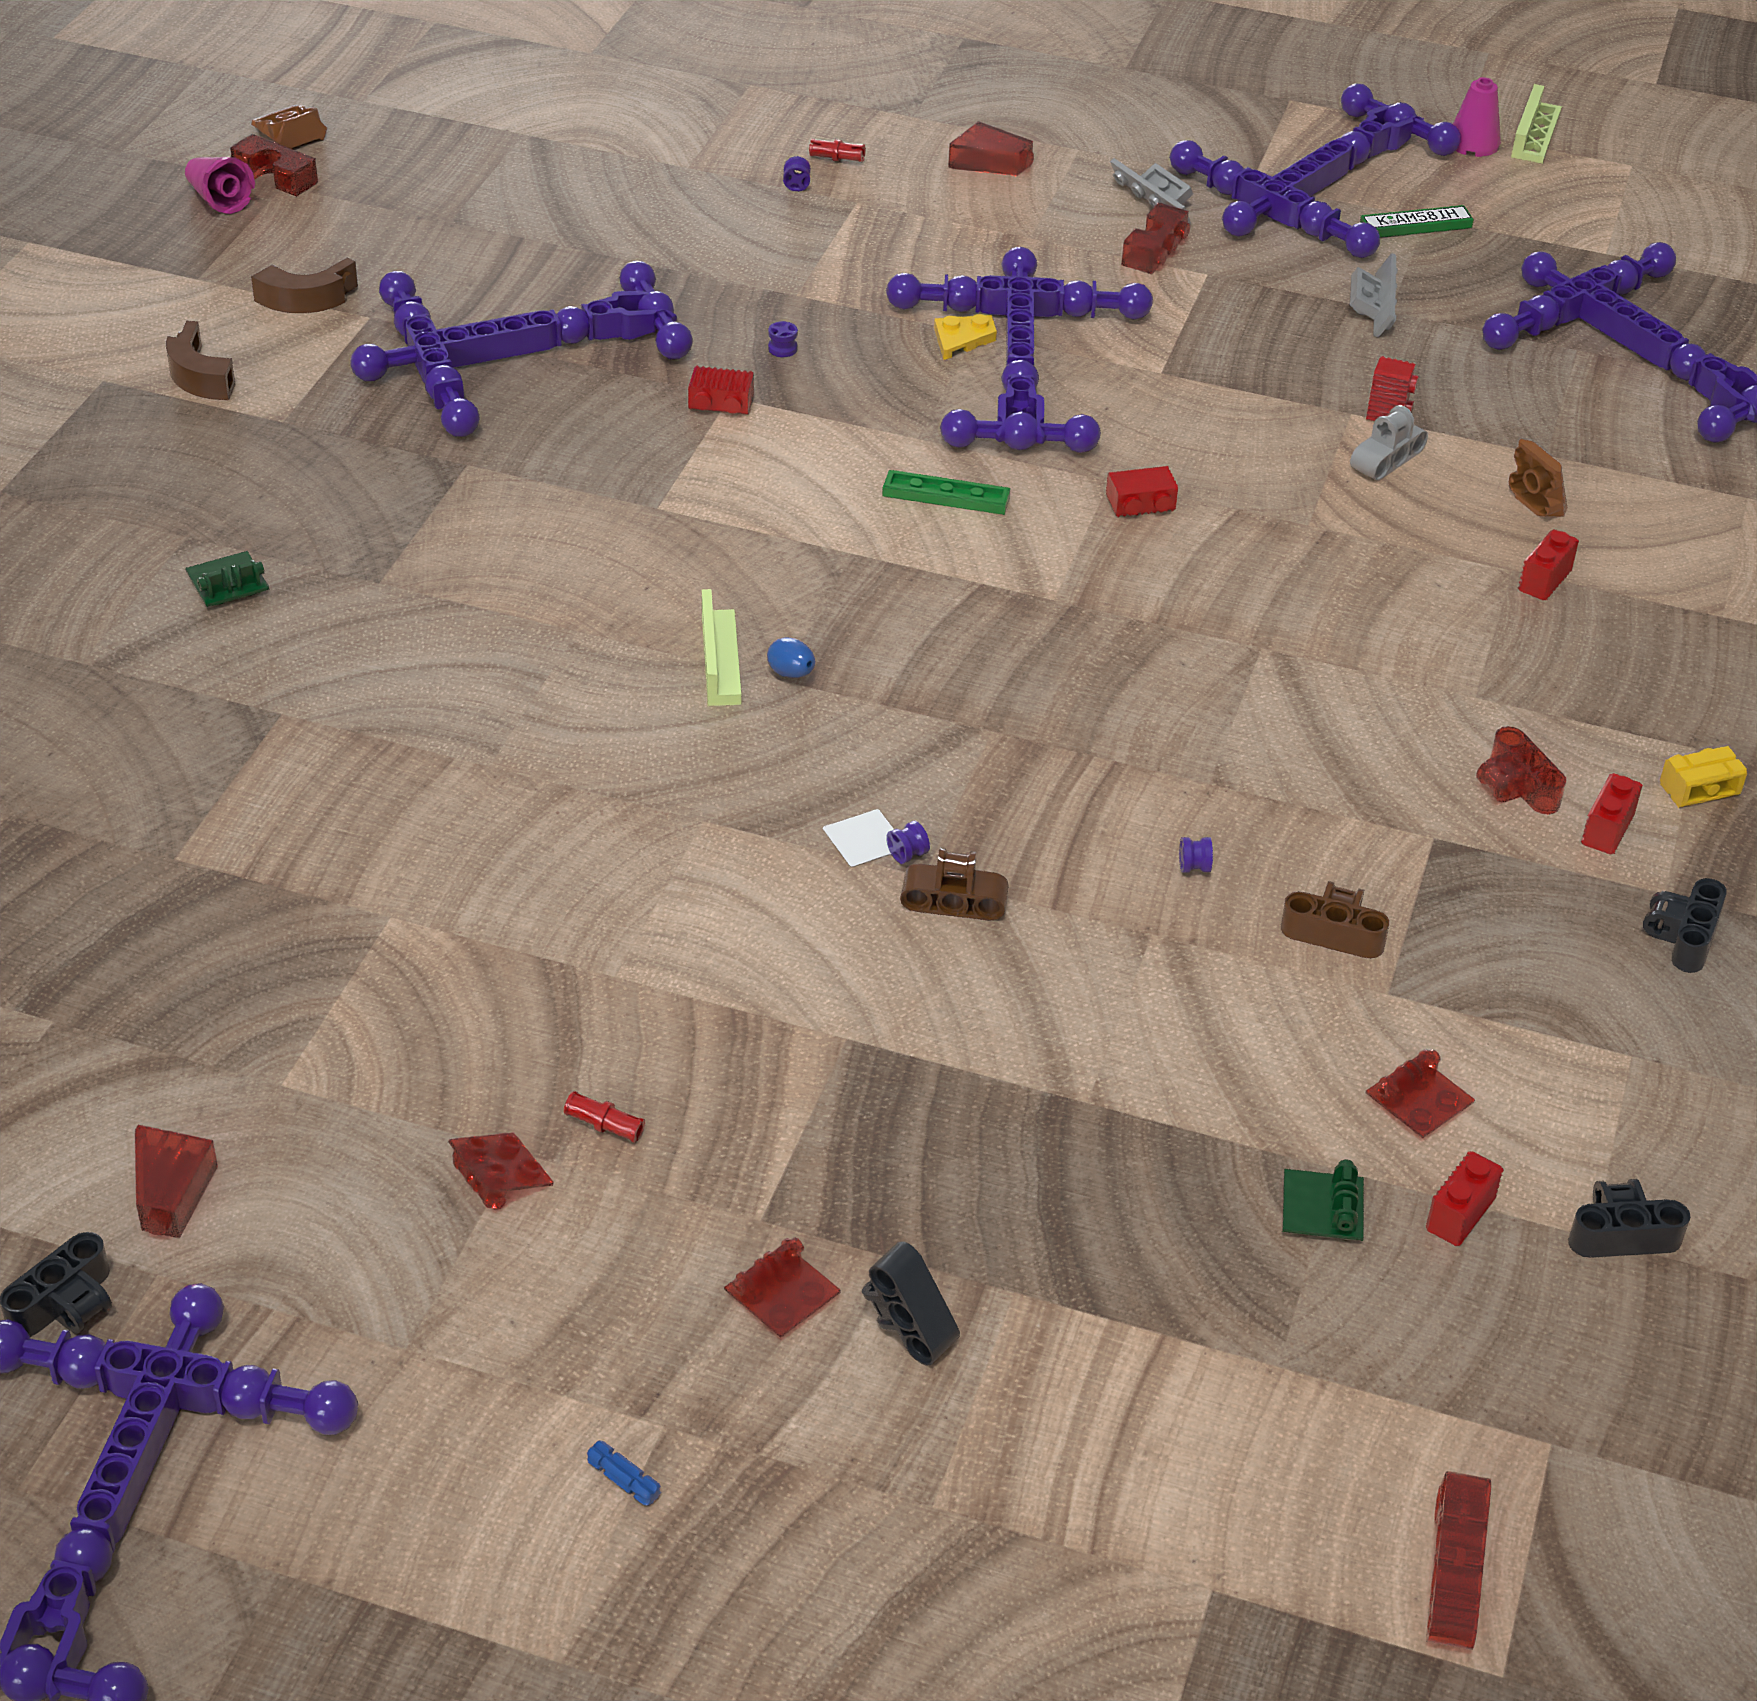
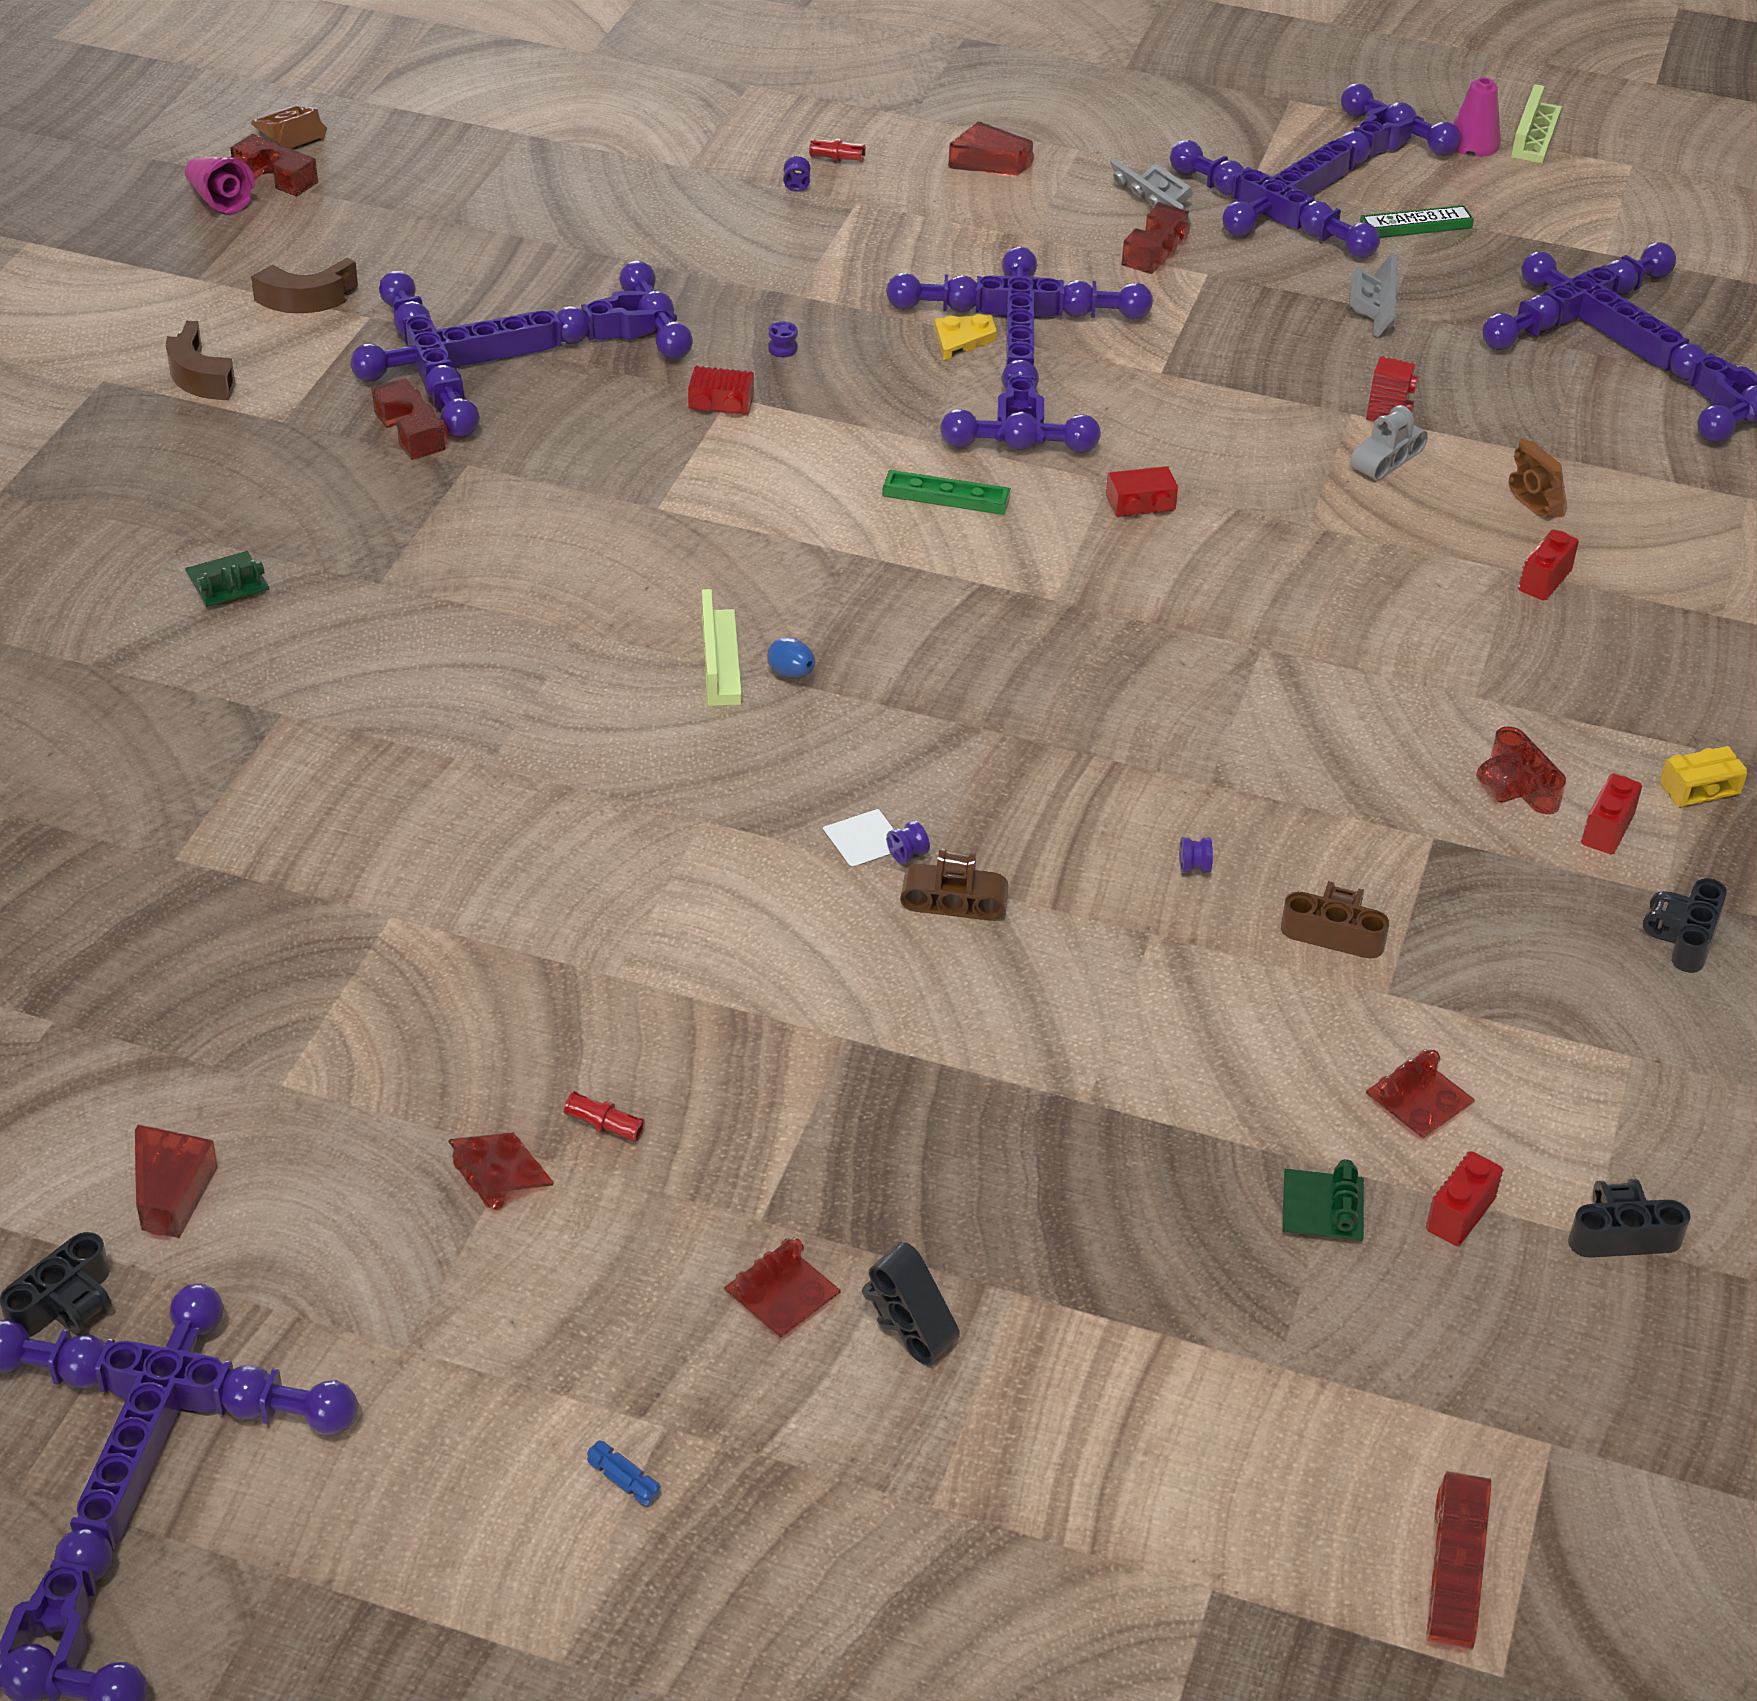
none -> clear red arch [372,378,448,460]

